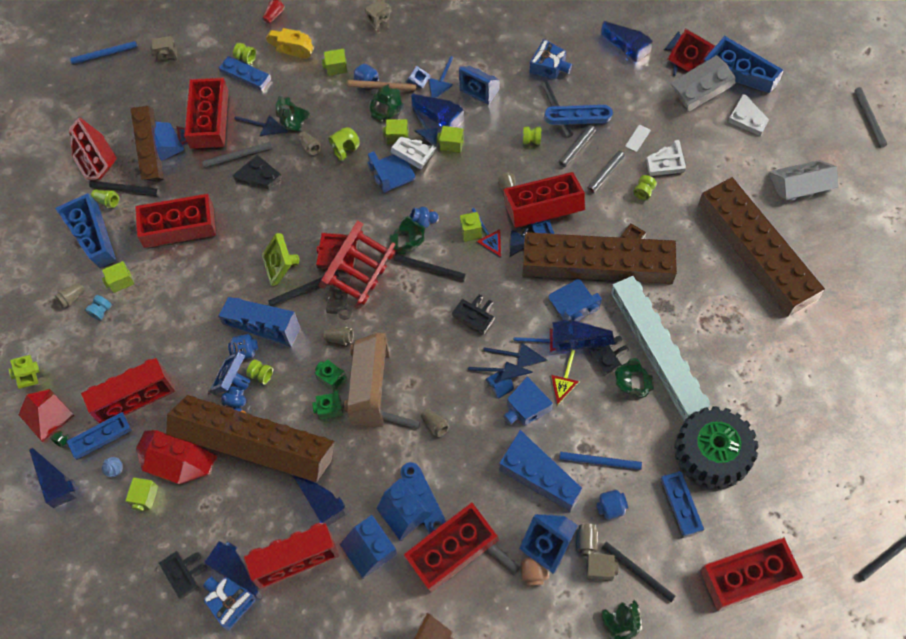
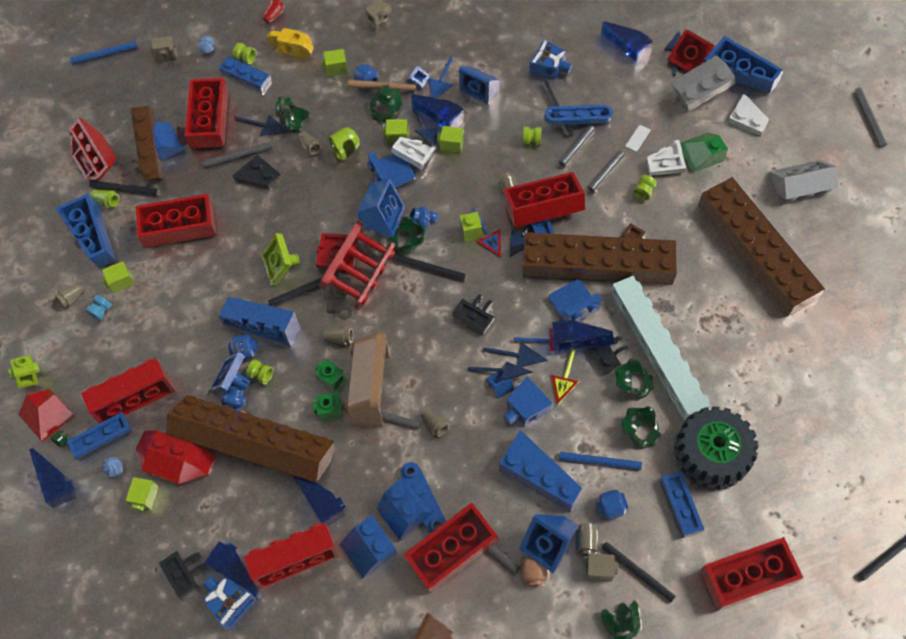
none -> medium blue plate [198,36,215,54]
none -> blue slope [357,178,405,237]
none -> dark green helmet [621,406,661,448]
none -> green slope [680,133,728,173]

